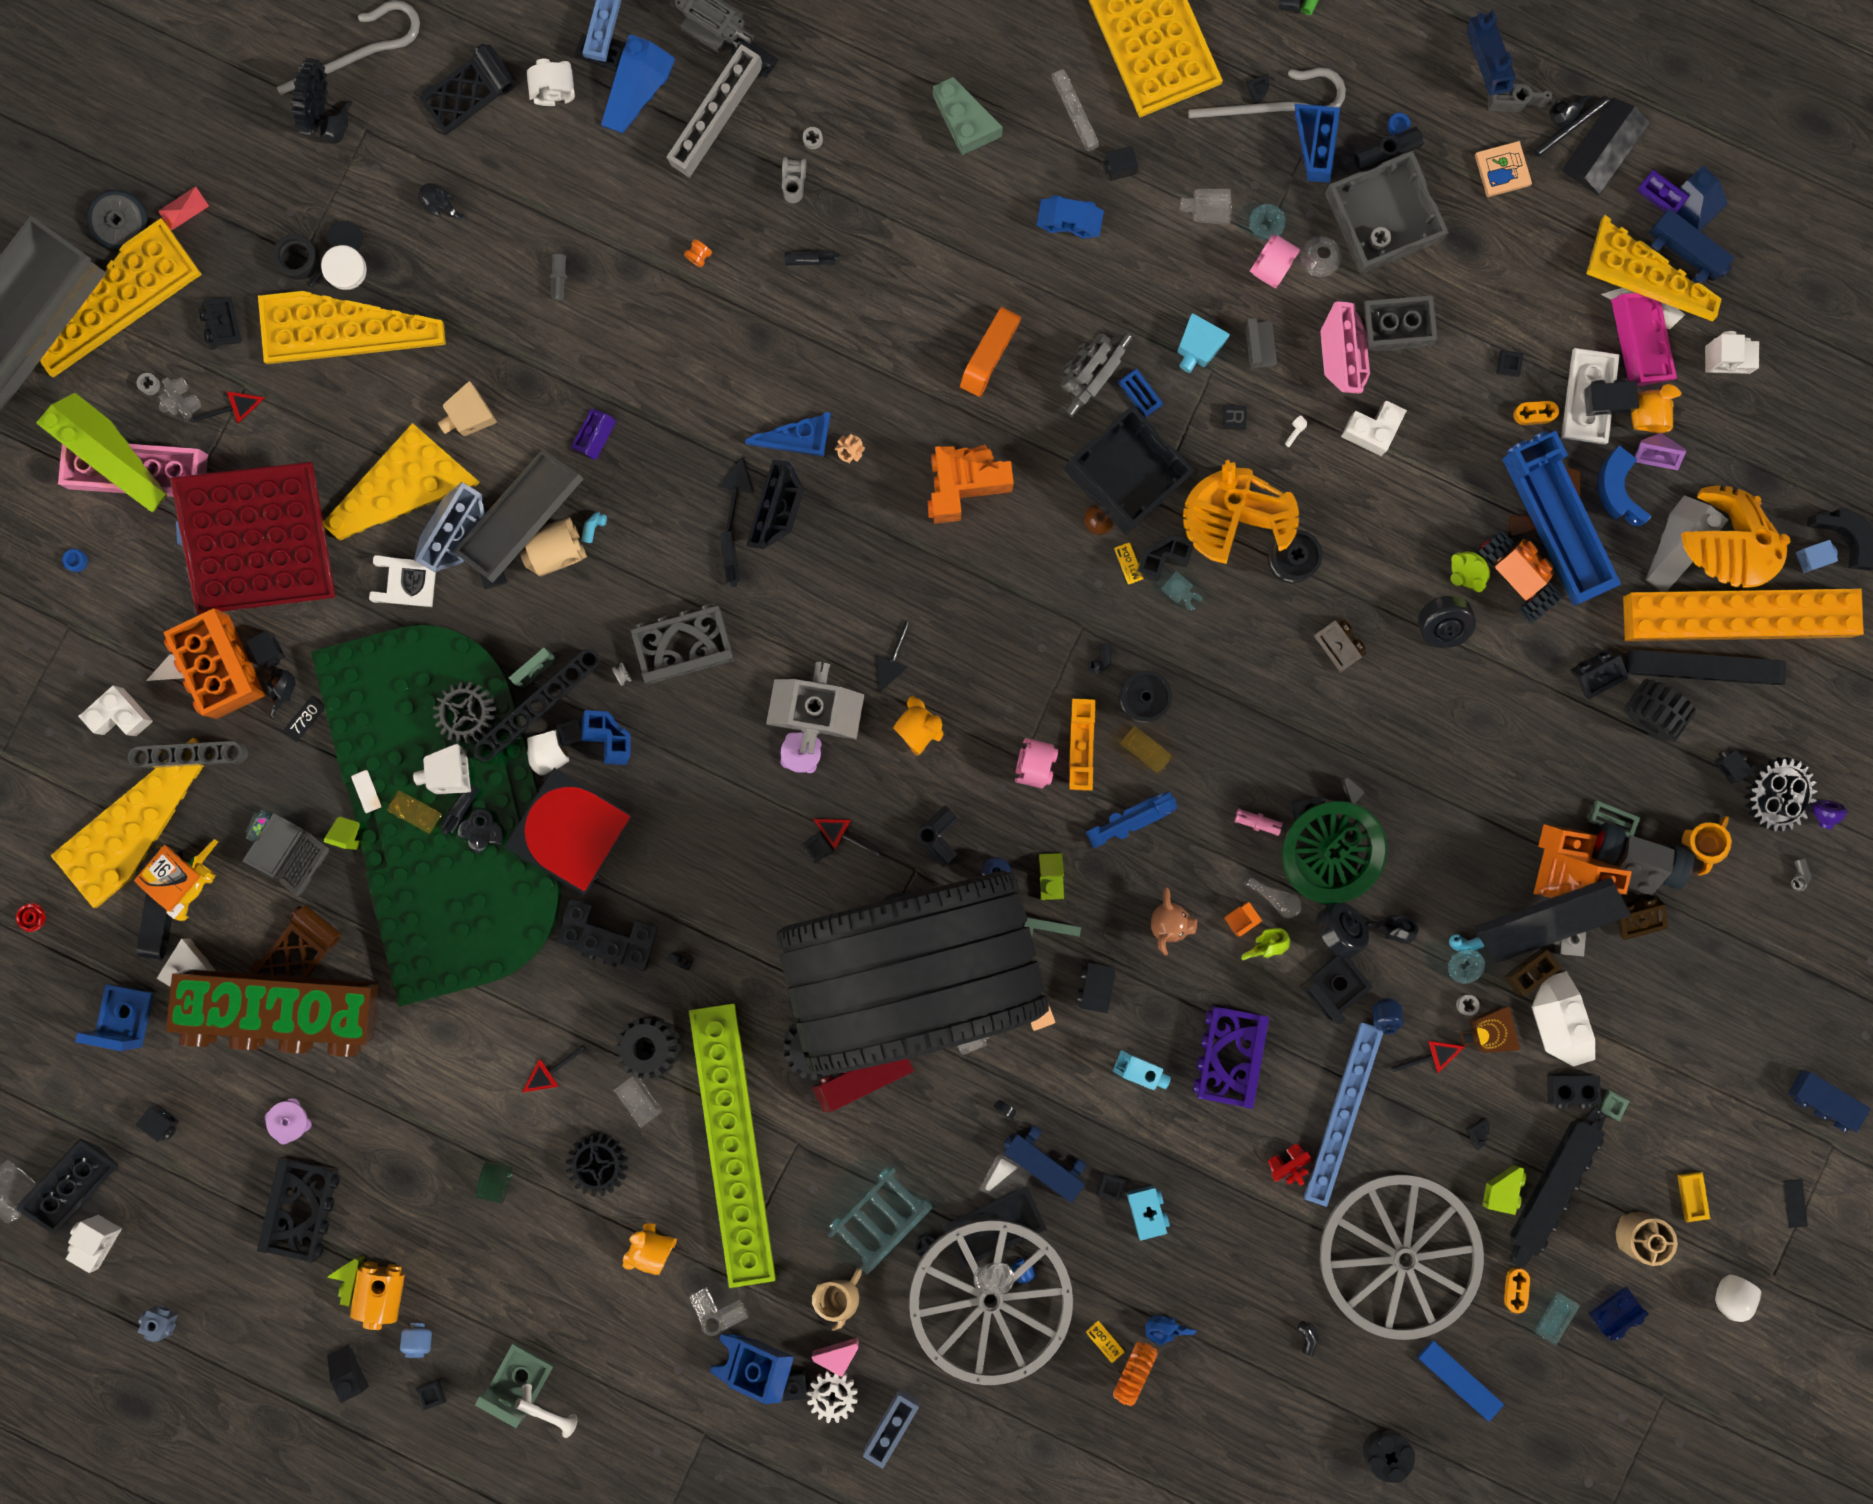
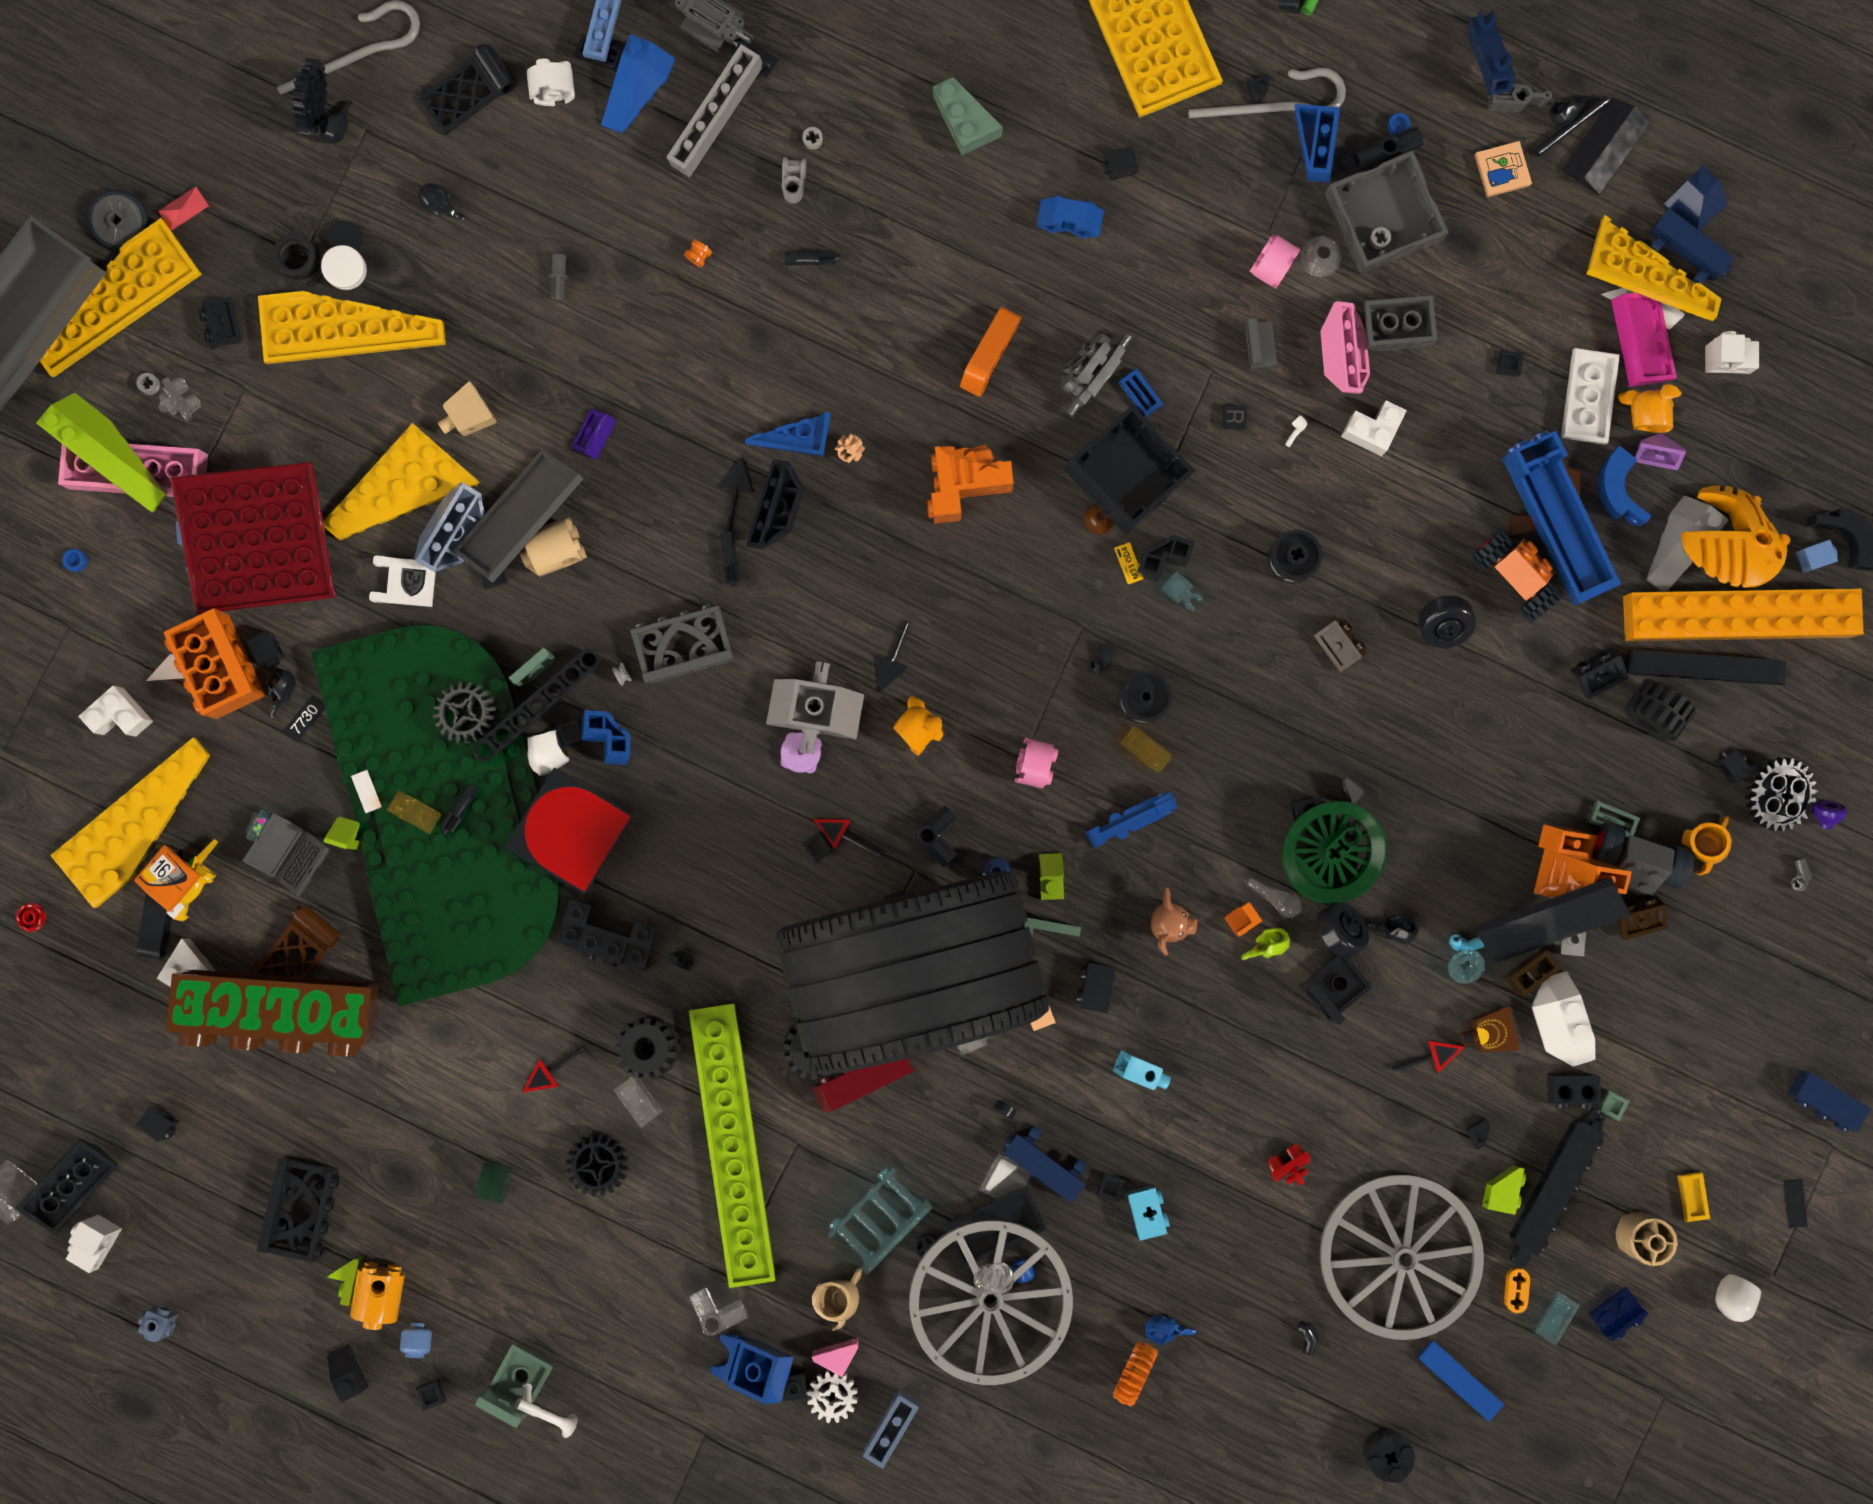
blue bracket [75,984,154,1051] -> none
dark grey beam [128,741,248,768] -> none
piece [191,391,265,424] -> none
lavender piece [265,1098,312,1144] -> none
white torso [413,744,471,794] -> none
black plate [458,808,504,854] -> none
medium azure arm [581,512,607,543] -> none
light orange piece [622,1223,677,1275] -> none
clear beam [1052,68,1099,152] -> none
light orange slope [1069,699,1095,791] -> none
yellow sticker [1086,1321,1125,1363] -> none
medium azure torso [1177,313,1230,373] -> none
clear torso [1180,189,1233,225] -> none
light orange piece [1183,460,1299,564] -> none
dark purple fence [1193,1006,1269,1109] -> none
bright pink pin [1234,808,1283,836] -> none
clear light blue gear [1249,204,1285,240] -> none
medium blue plate [1303,1022,1383,1207] -> none
dark blue head [1372,998,1404,1034] -> none
lime piece [1450,551,1490,592] -> none
light grey bush [1456,994,1479,1016] -> none
light orange beam [1513,401,1559,425] -> none
black brick [1584,378,1639,416] -> none
dark purple slope [1636,170,1689,213] -> none

